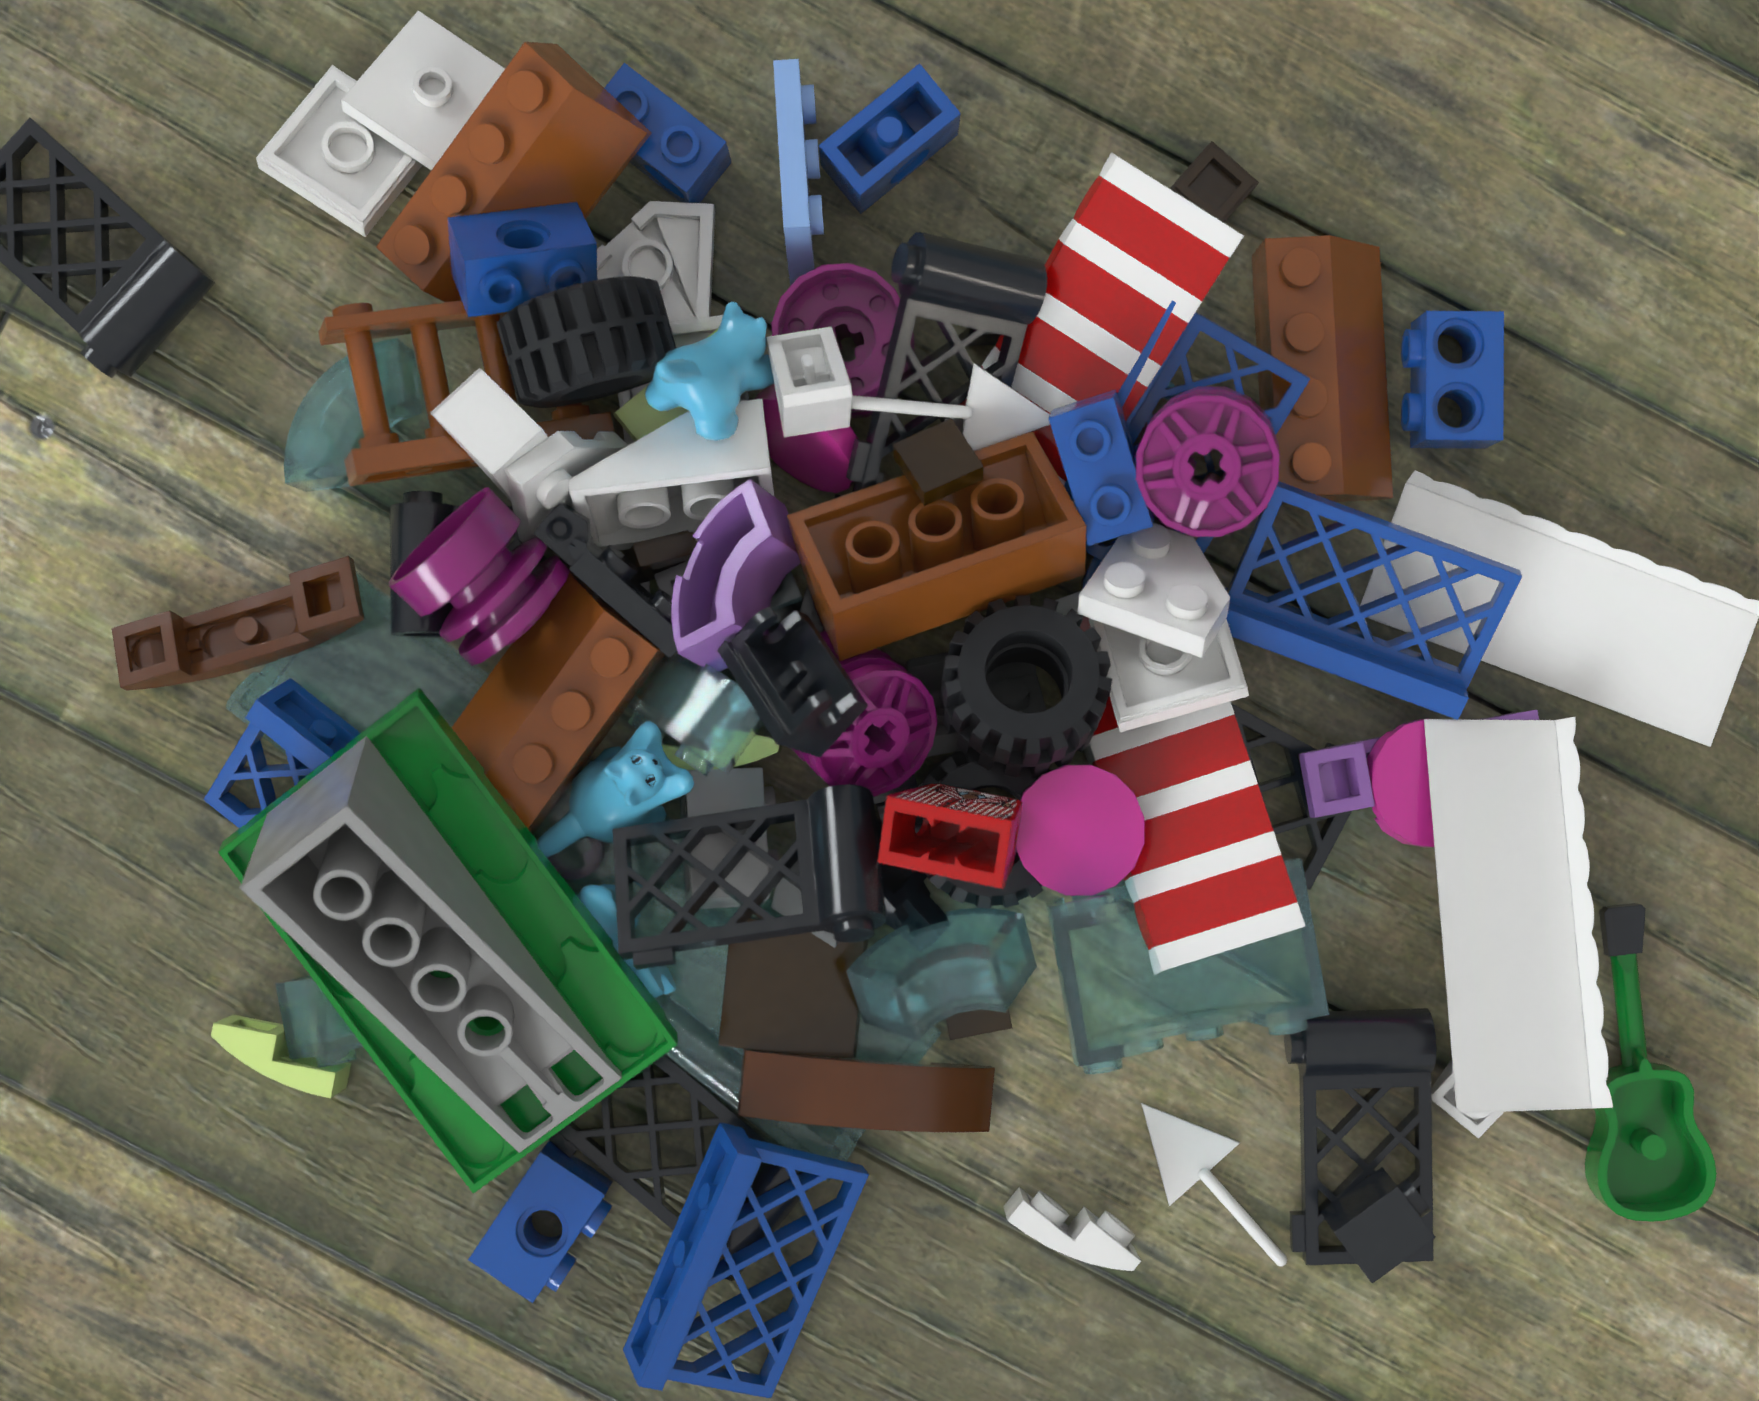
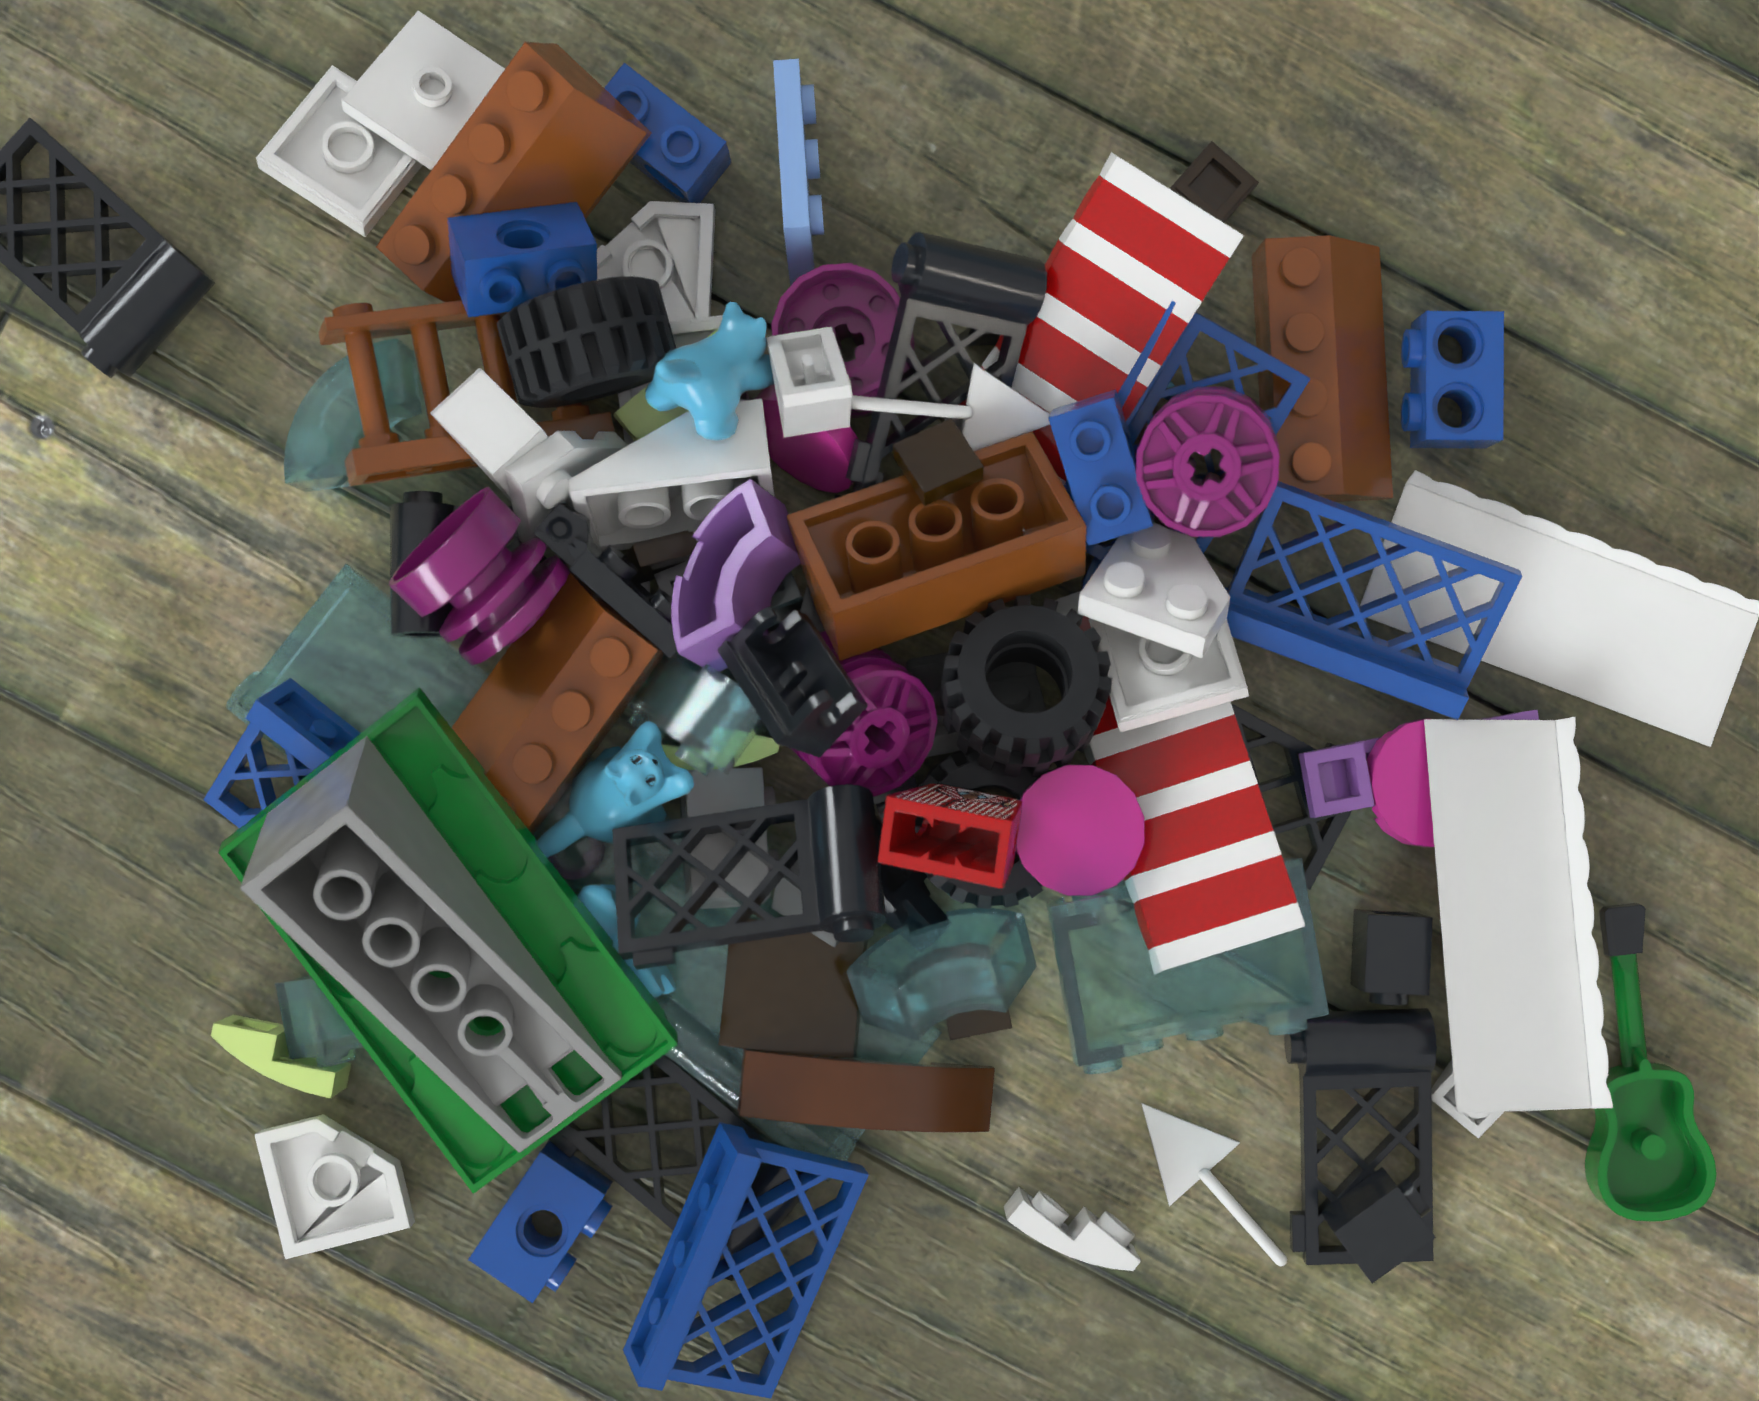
reddish brown slope [111,556,365,691] -> none
blue brick [819,63,961,214] -> none
none -> white plate [254,1114,415,1259]
none -> black brick [1350,909,1433,1005]

